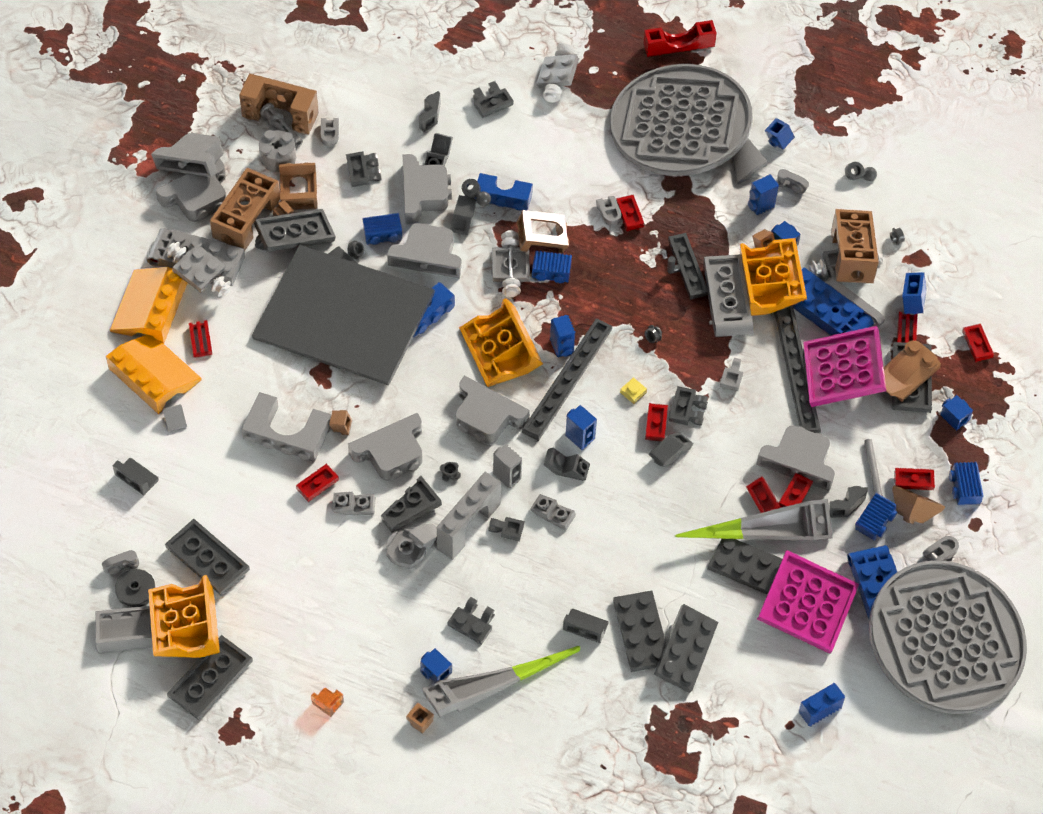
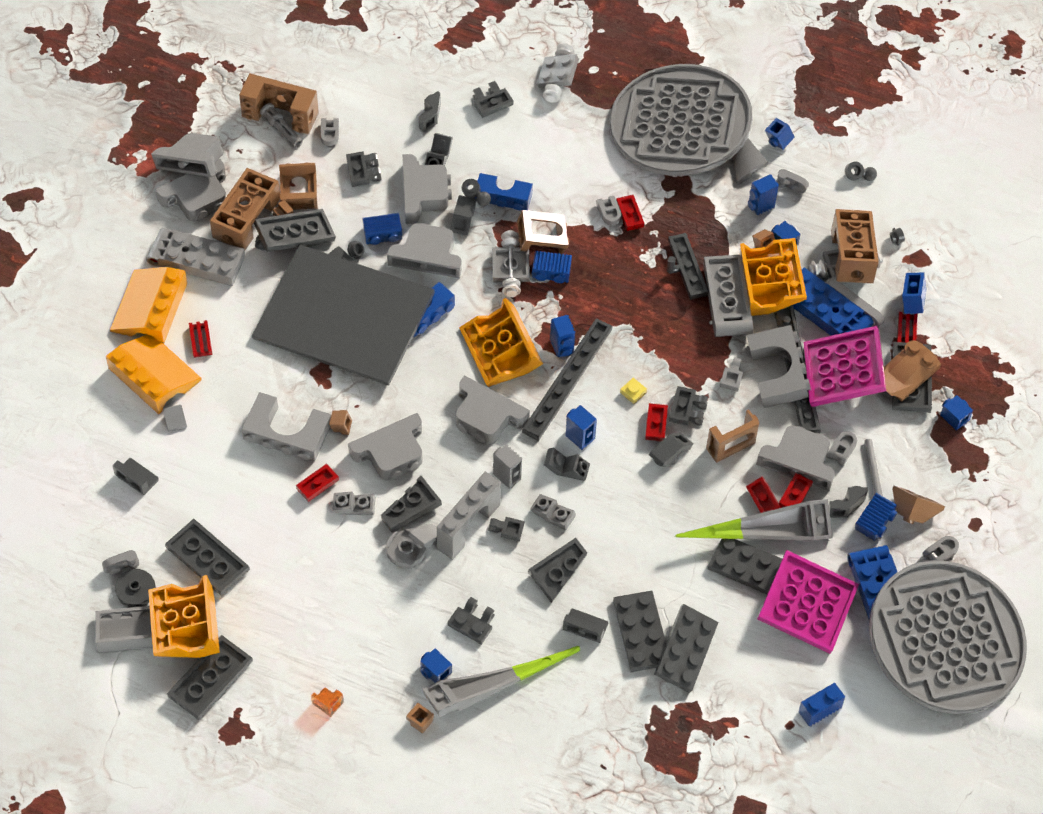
light grey plate [167,242,231,297] -> none
light grey brick [259,130,296,172] -> none
dark grey plate [440,462,461,482] -> none
red arch [643,20,717,57] -> none
dark grey plate [645,325,662,343] -> none
red plate [894,468,935,490] -> none
blue brick [949,462,984,505] -> none
red plate [962,324,994,362] -> none
none -> dark grey wing [528,538,587,603]
none -> medium nougat panel [706,409,759,463]
none -> light grey arch [747,325,811,408]
none -> light grey plate [826,431,857,466]

